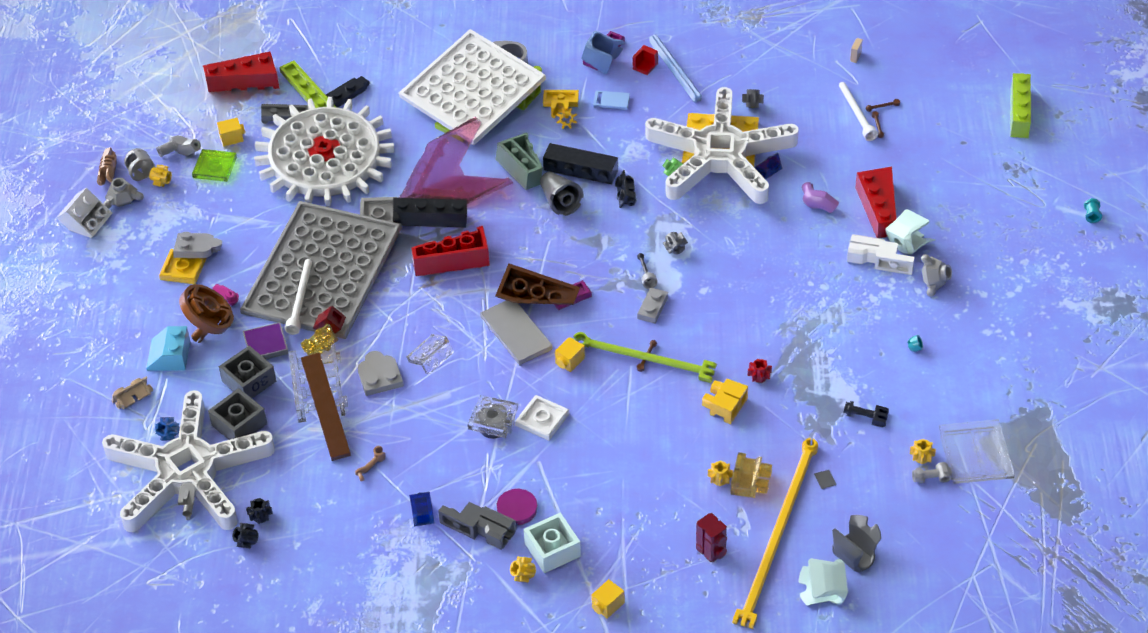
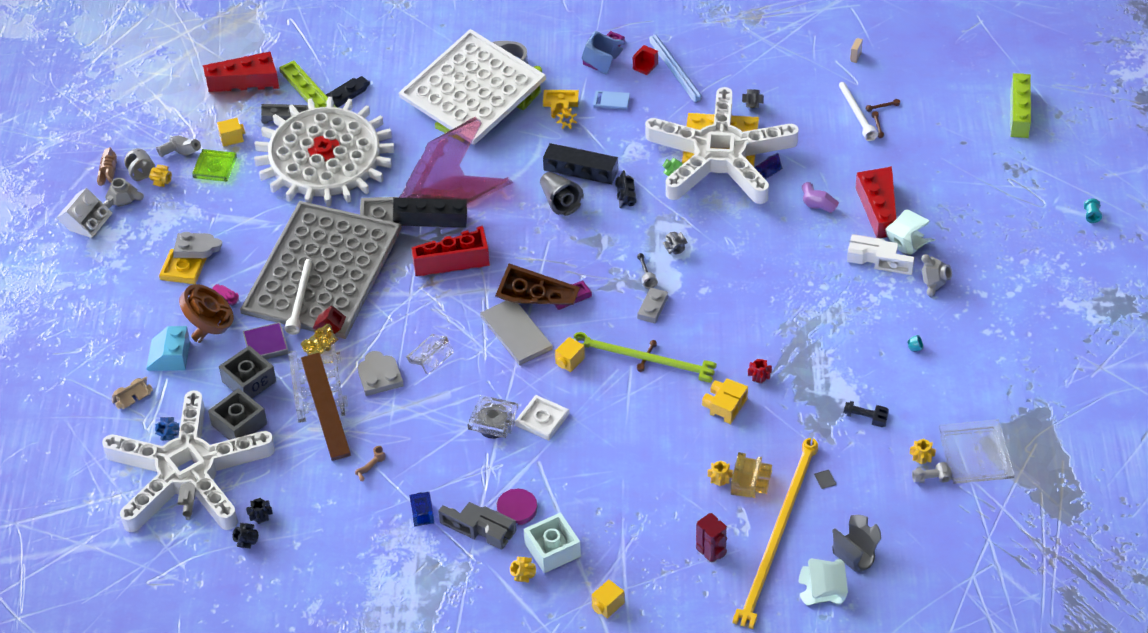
sand green wedge [496,133,543,190] -> none

